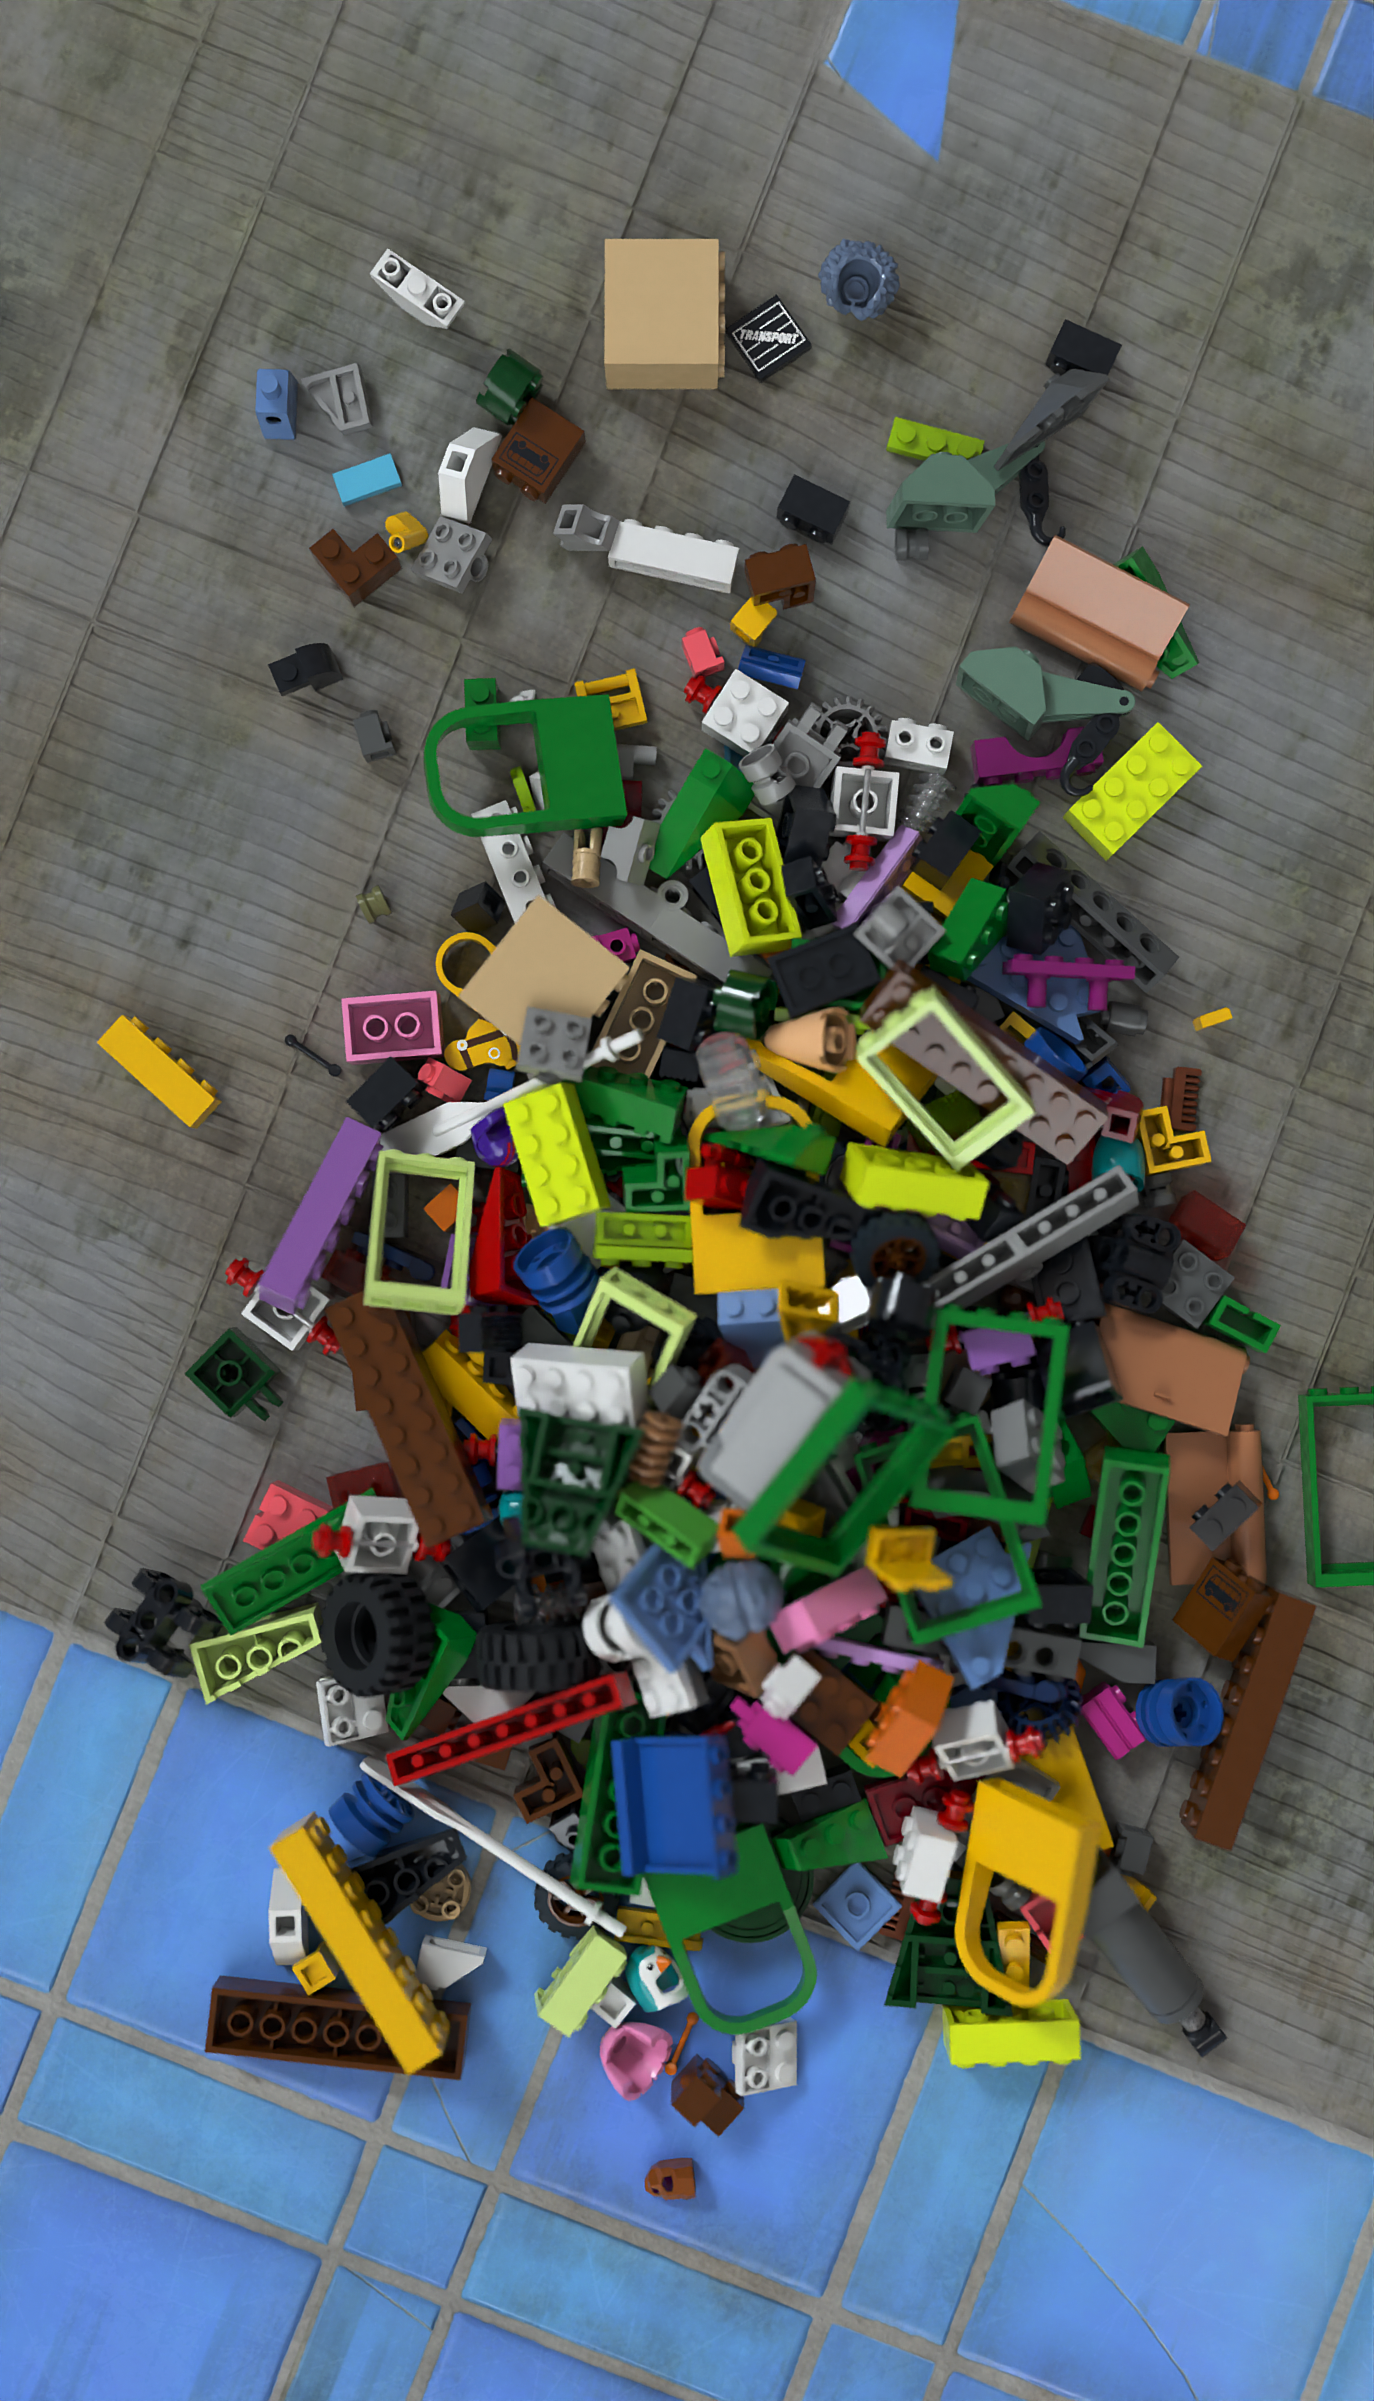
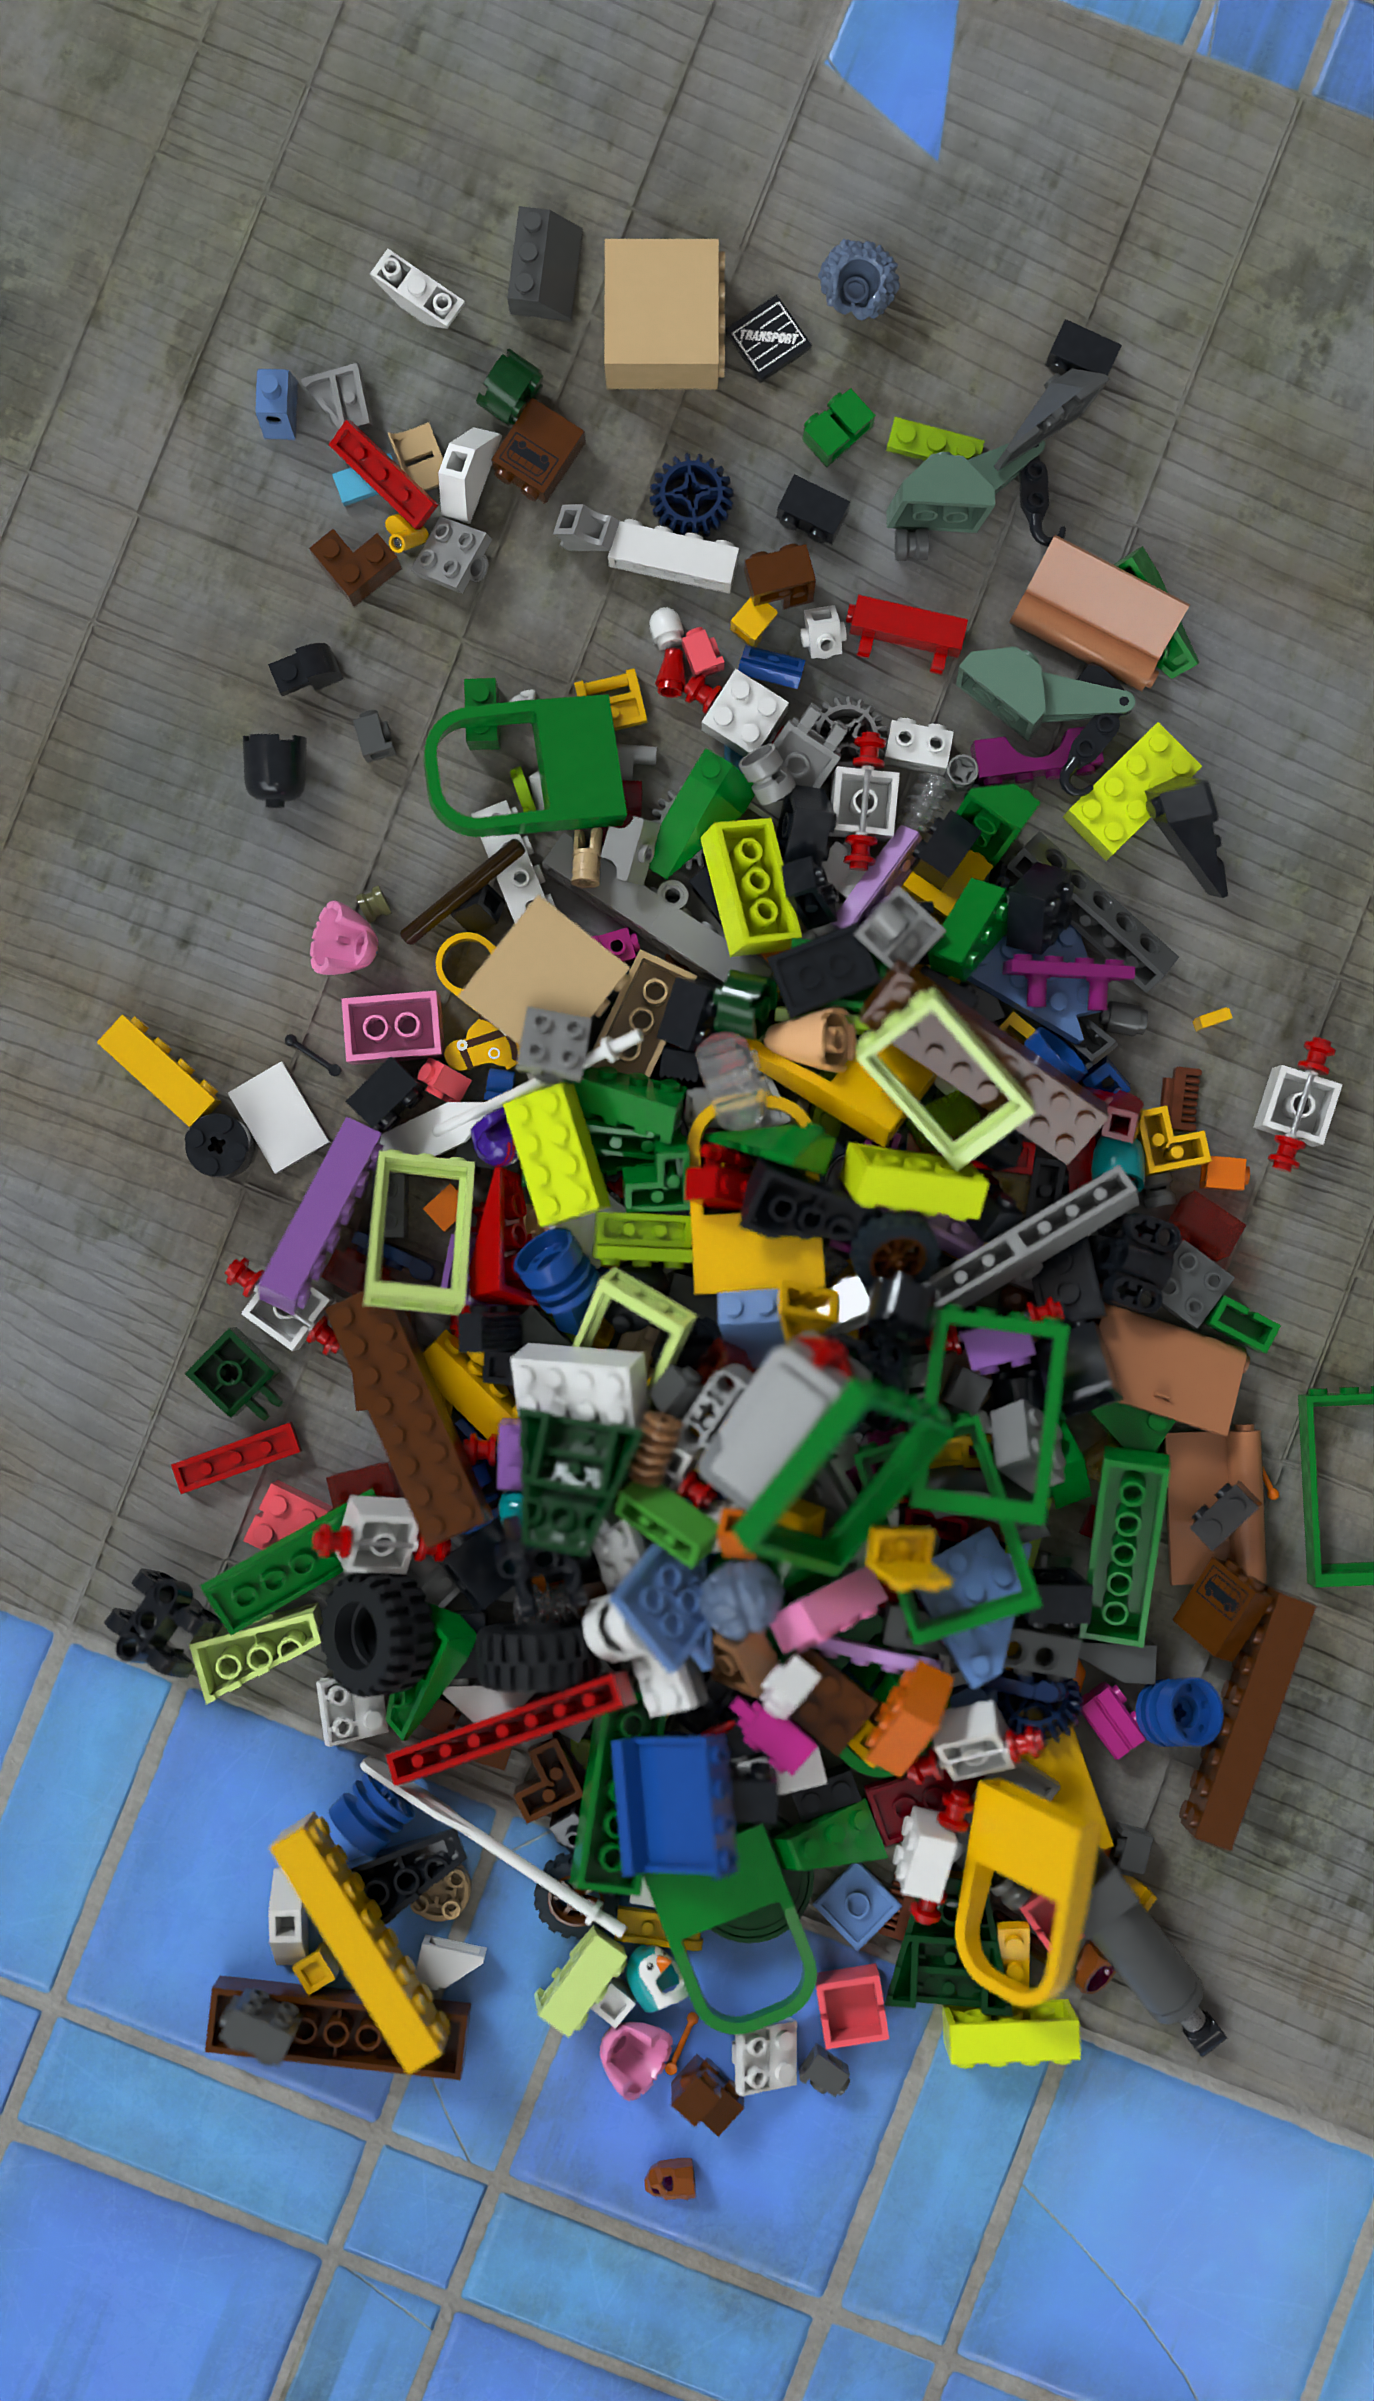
none -> red plate [171,1422,302,1494]
none -> black brick [185,1114,256,1178]
none -> dark grey brick [219,1987,305,2067]
none -> white tile [228,1061,331,1174]
none -> black cylinder [243,734,307,808]
none -> bright pink hair [310,901,378,975]
none -> red plate [328,420,439,529]
none -> tan piece [388,422,443,492]
none -> dark brown axle [400,839,526,945]
none -> dark grey slope [507,206,583,322]
none -> dark blue gear [650,452,733,537]
none -> white piece [650,607,684,651]
none -> red cone [655,648,686,698]
none -> dark grey brick [798,2043,850,2097]
none -> white brick [800,605,847,659]
none -> green piece [802,388,876,467]
none -> coral piece [815,1963,890,2050]
none -> red brick [845,595,968,675]
none -> light grey wheel [944,754,979,792]
none -> dark orange rock [1074,1939,1116,1994]
none -> black wedge [1145,776,1228,898]
none -> orange brick [1199,1156,1250,1191]
none -> white brick [1253,1037,1343,1173]

